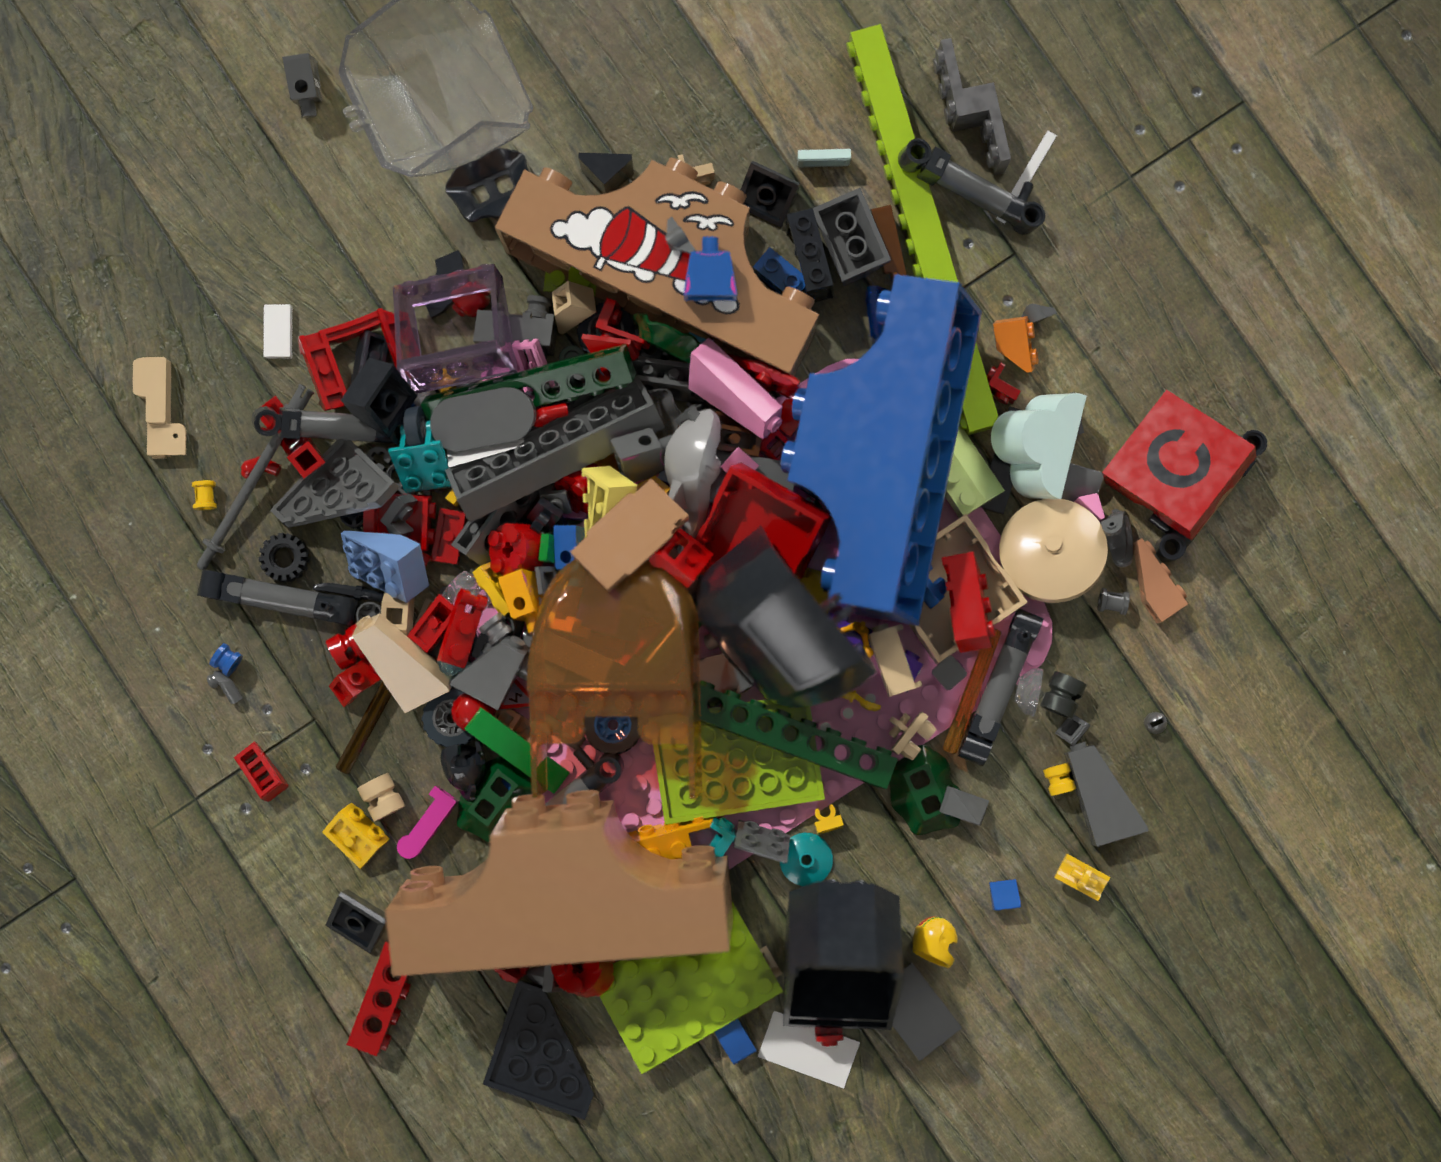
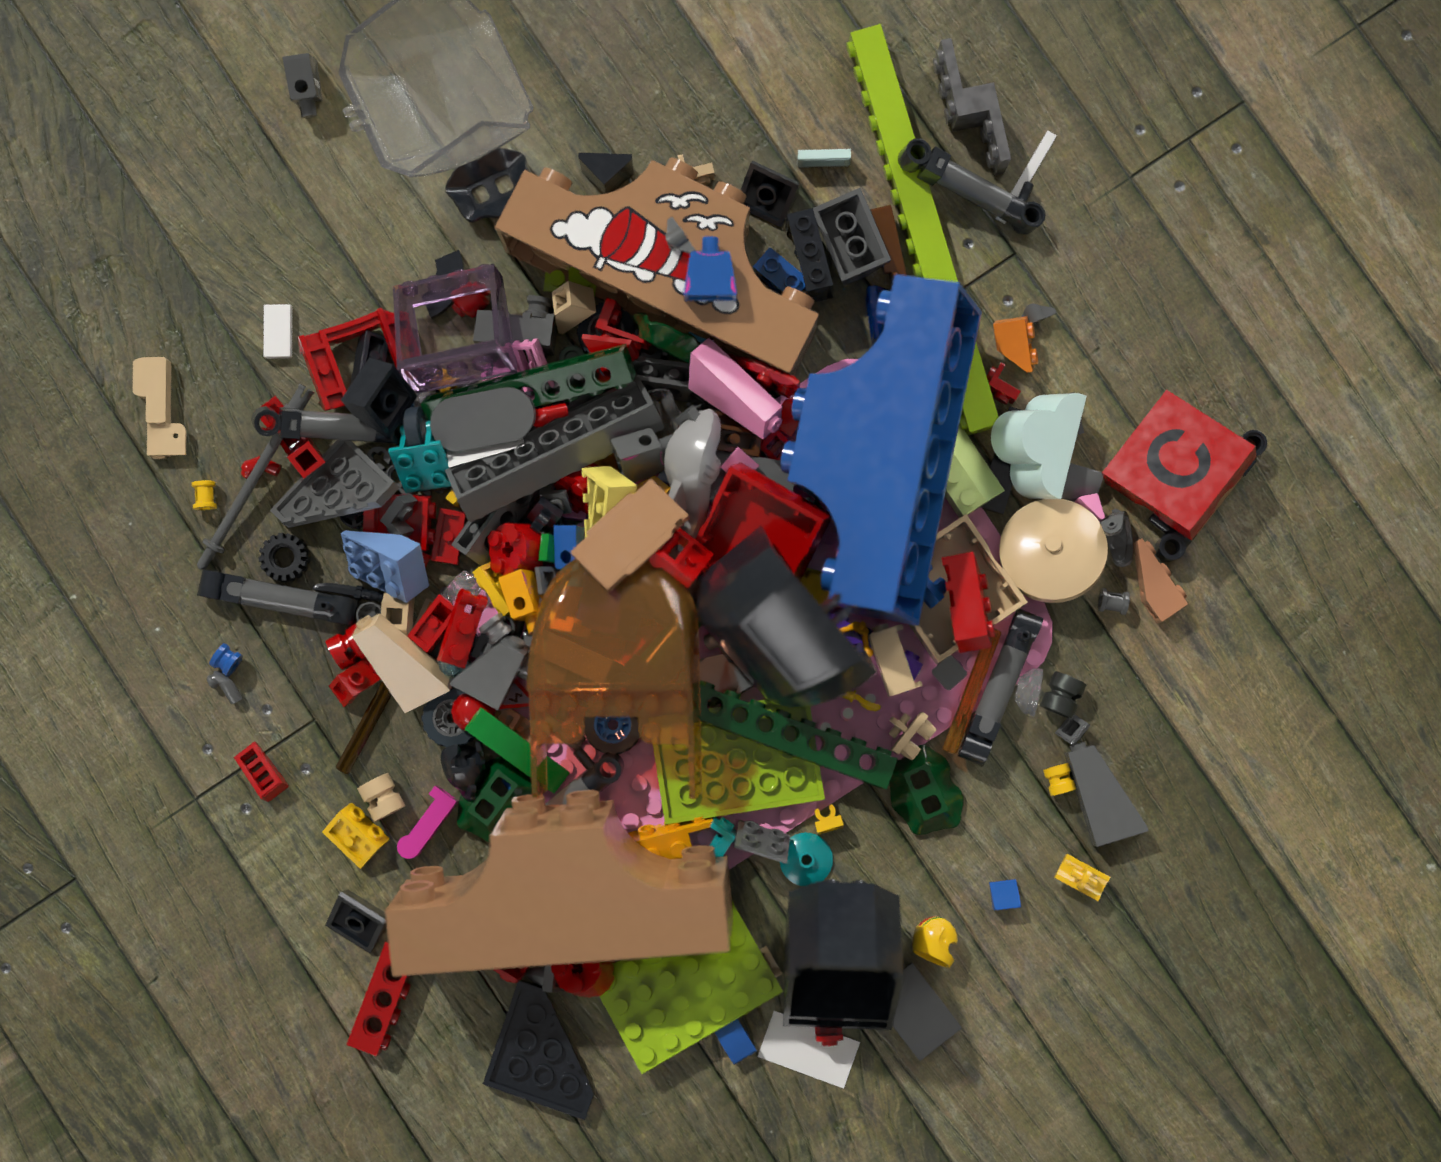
dark grey slope [939,786,989,826] -> none
flat silver hinge [1144,712,1167,733] -> none

